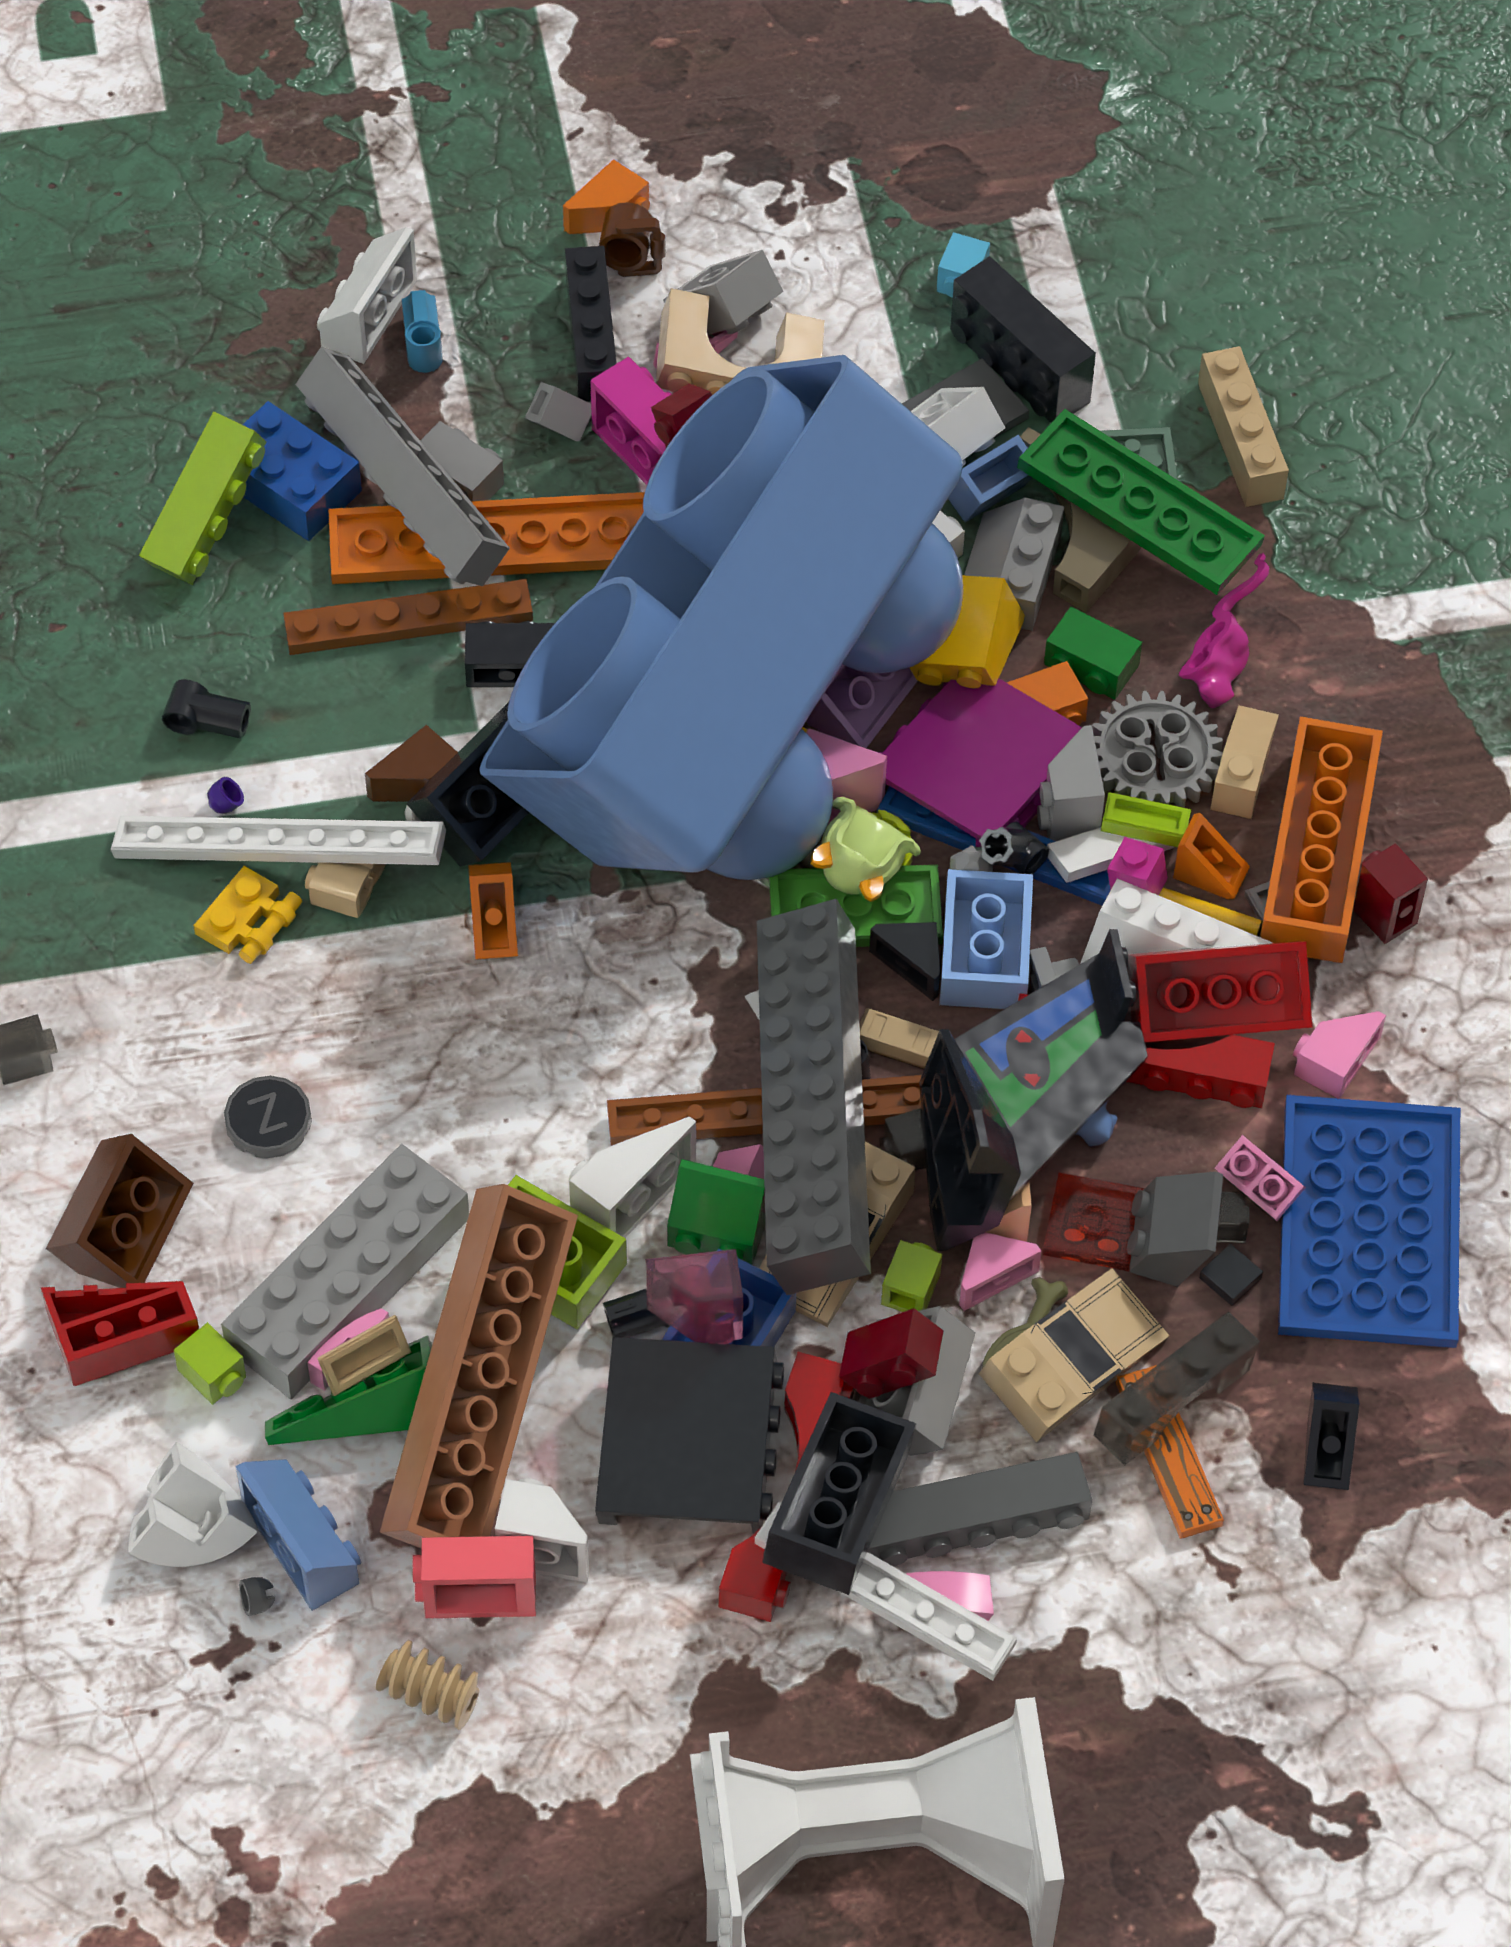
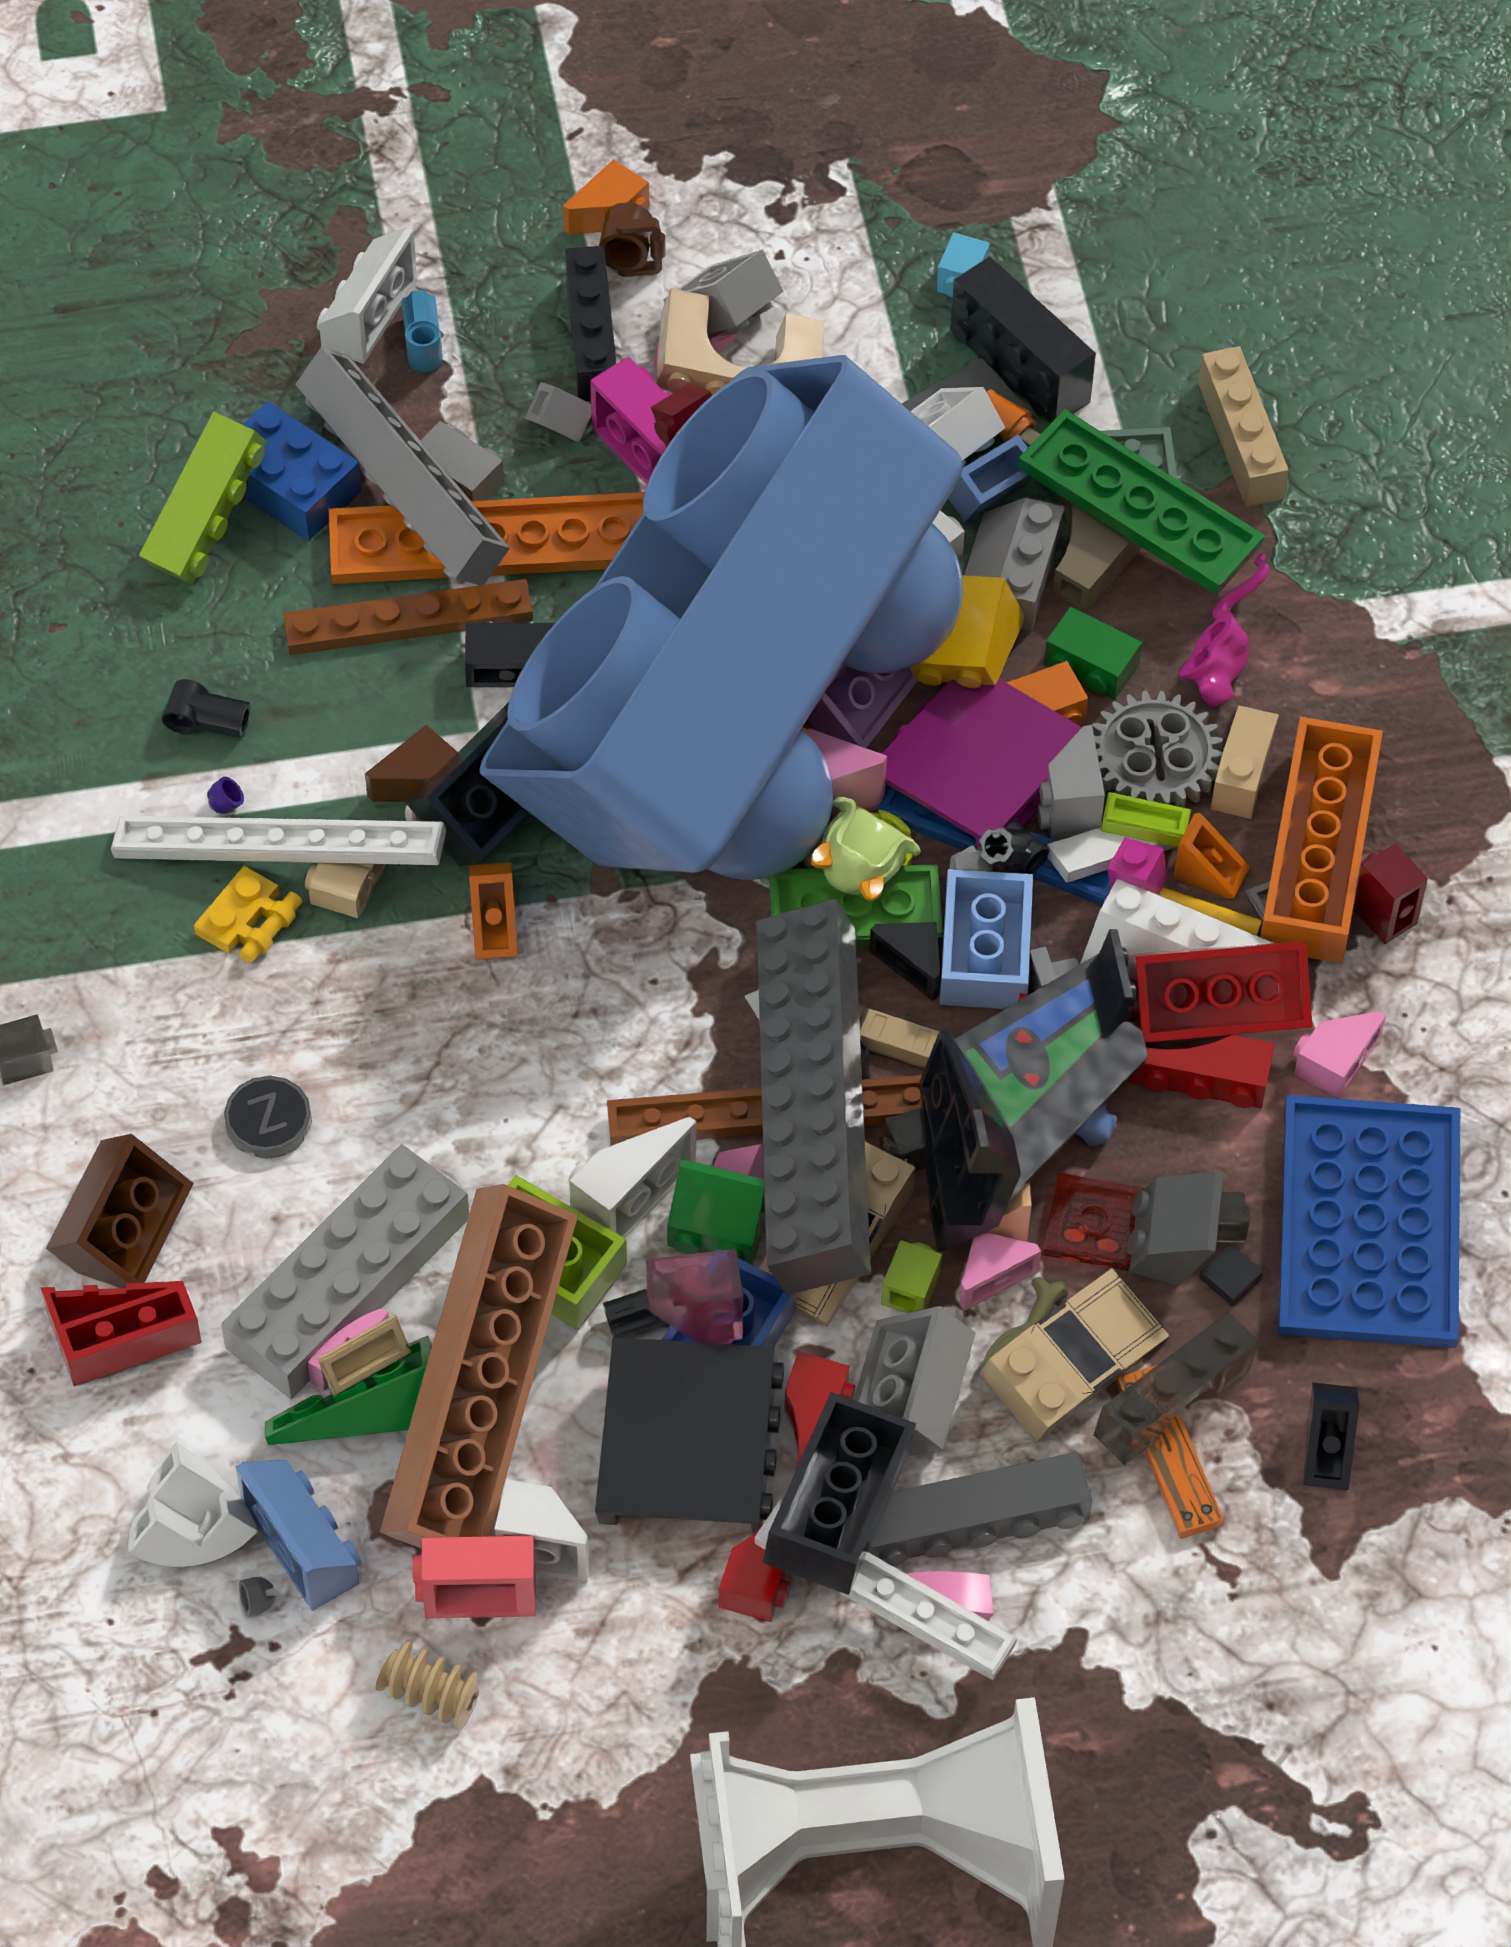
lime brick [174,1322,246,1405] -> none
dark red brick [839,1308,944,1399] -> none
bright pink slope [1215,1135,1306,1221] -> none
none -> orange cone [986,389,1037,442]

